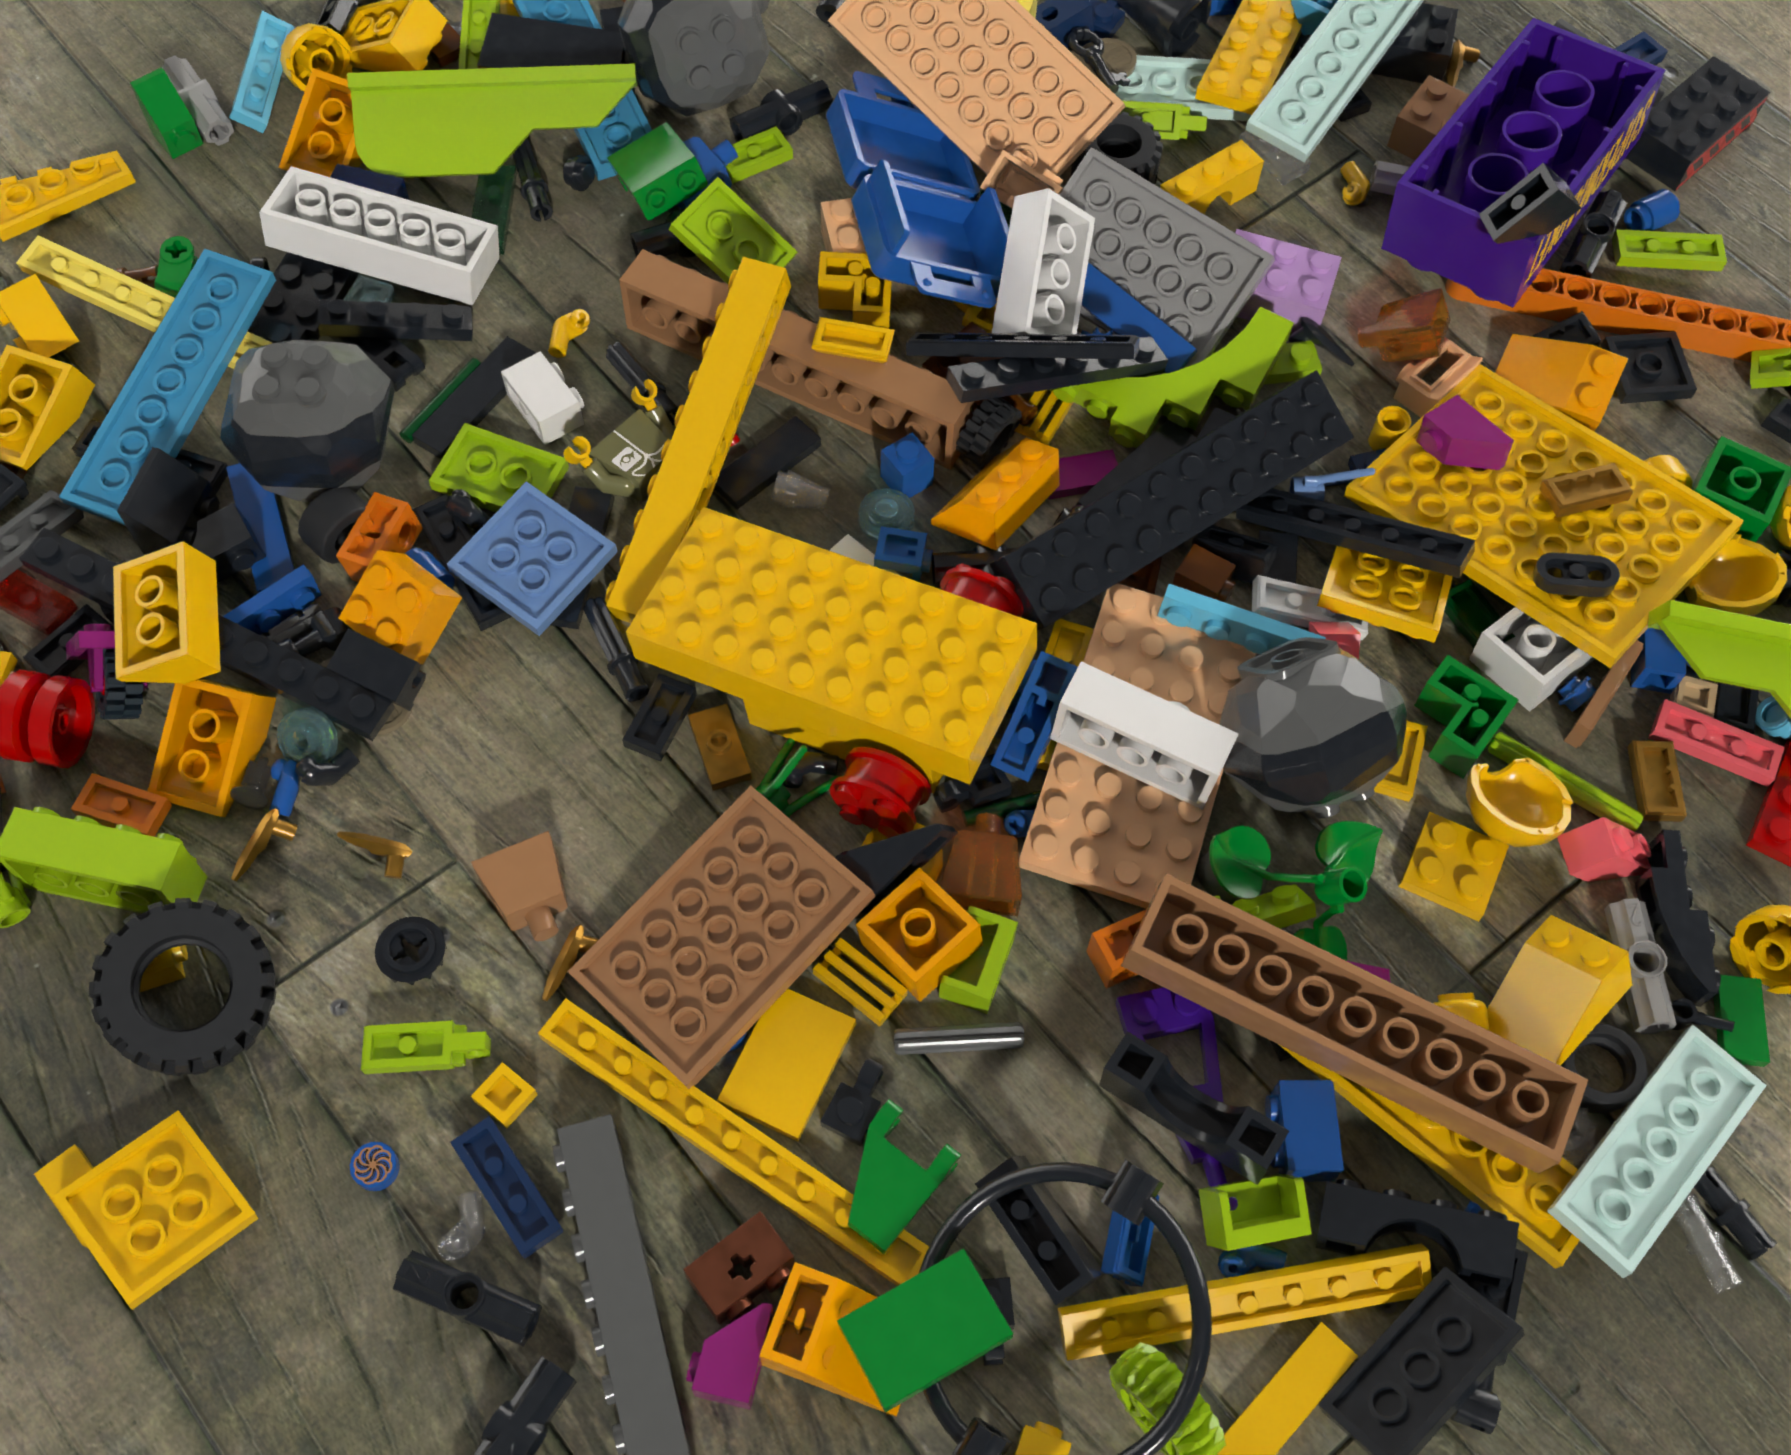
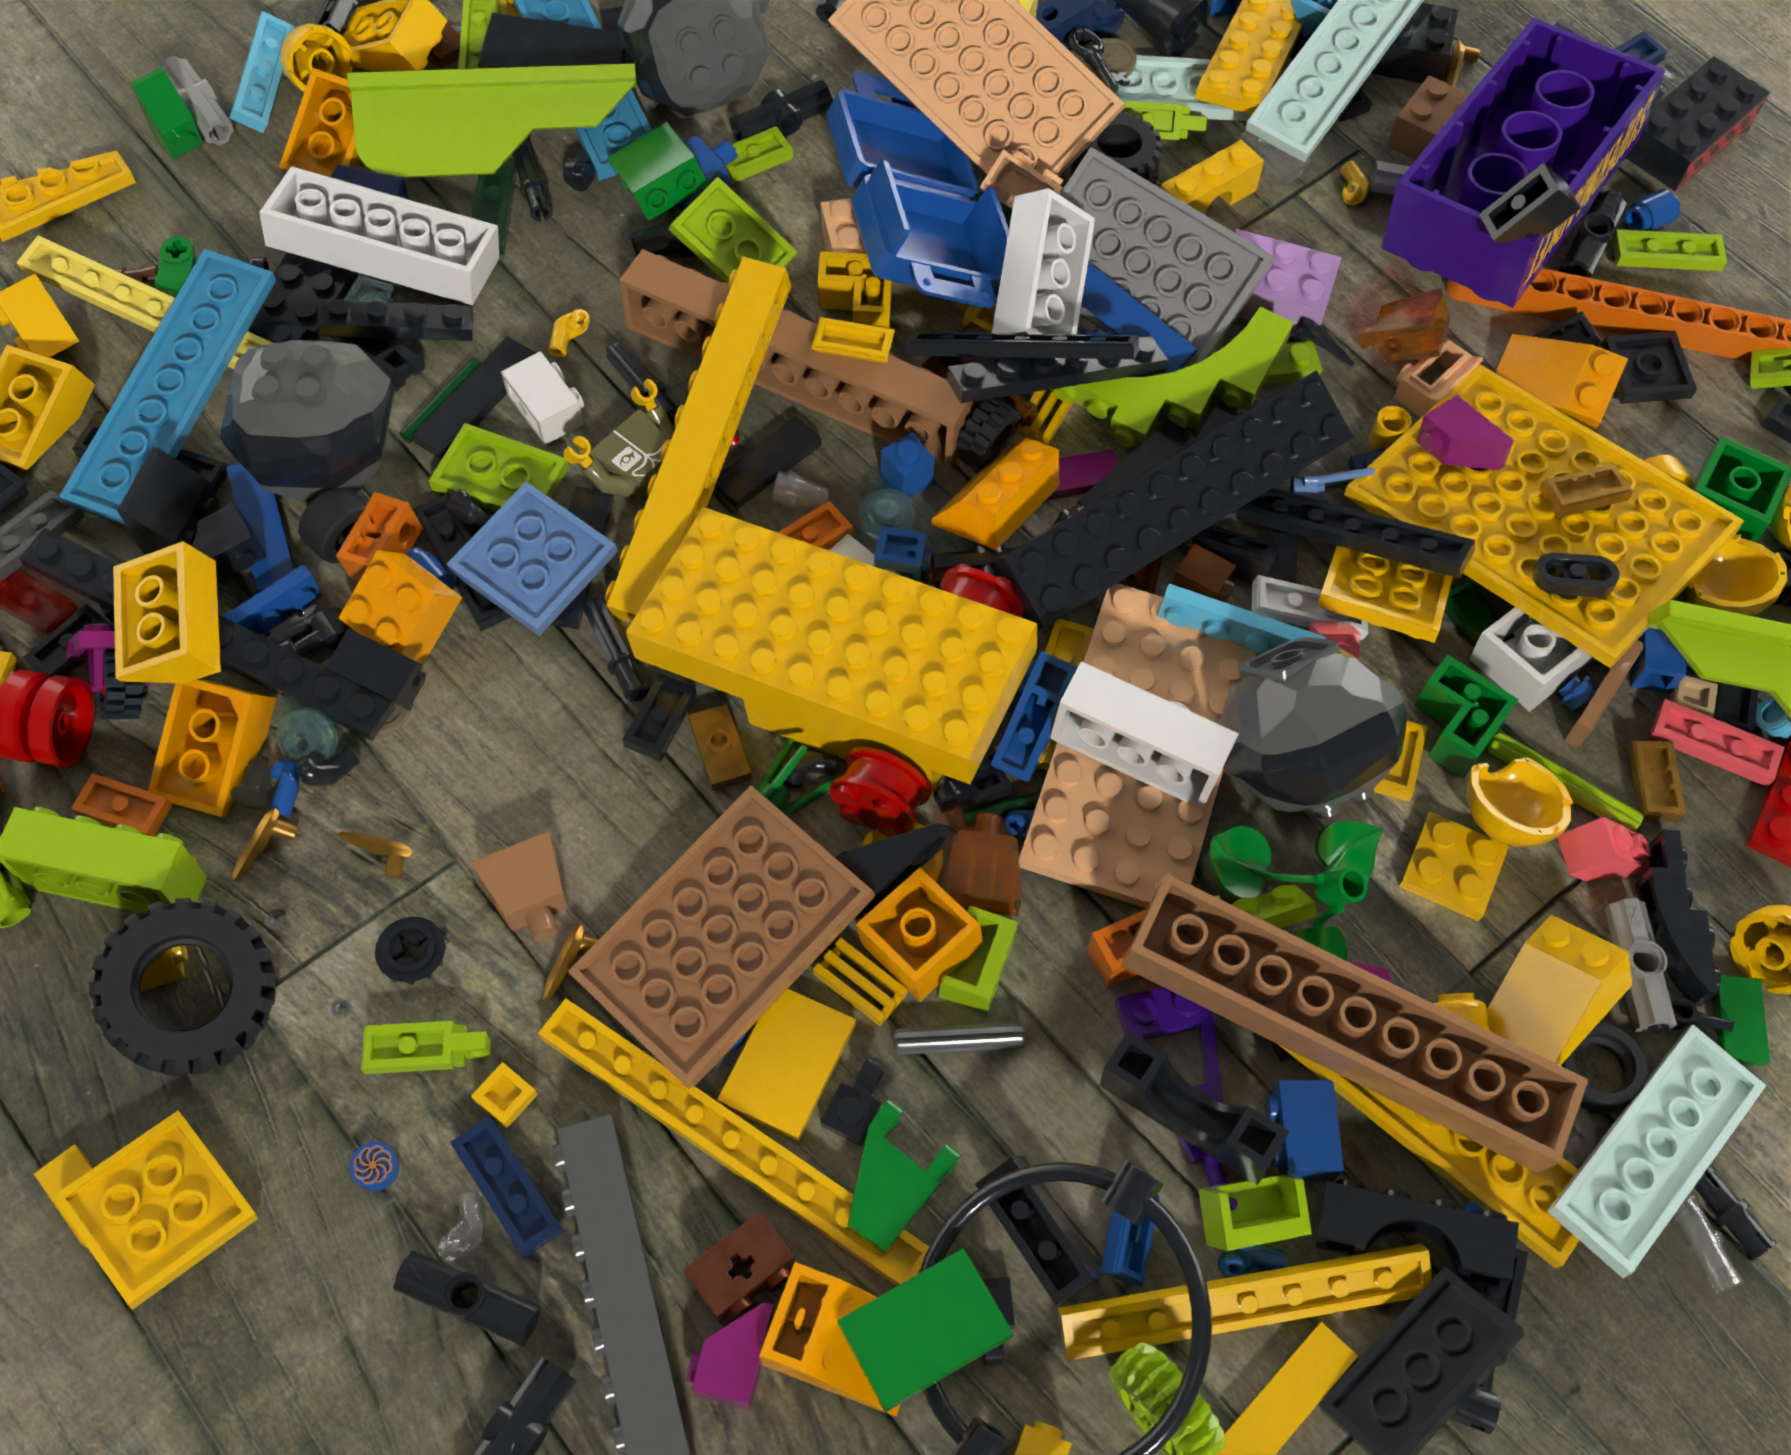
none -> orange plate [778,500,853,550]

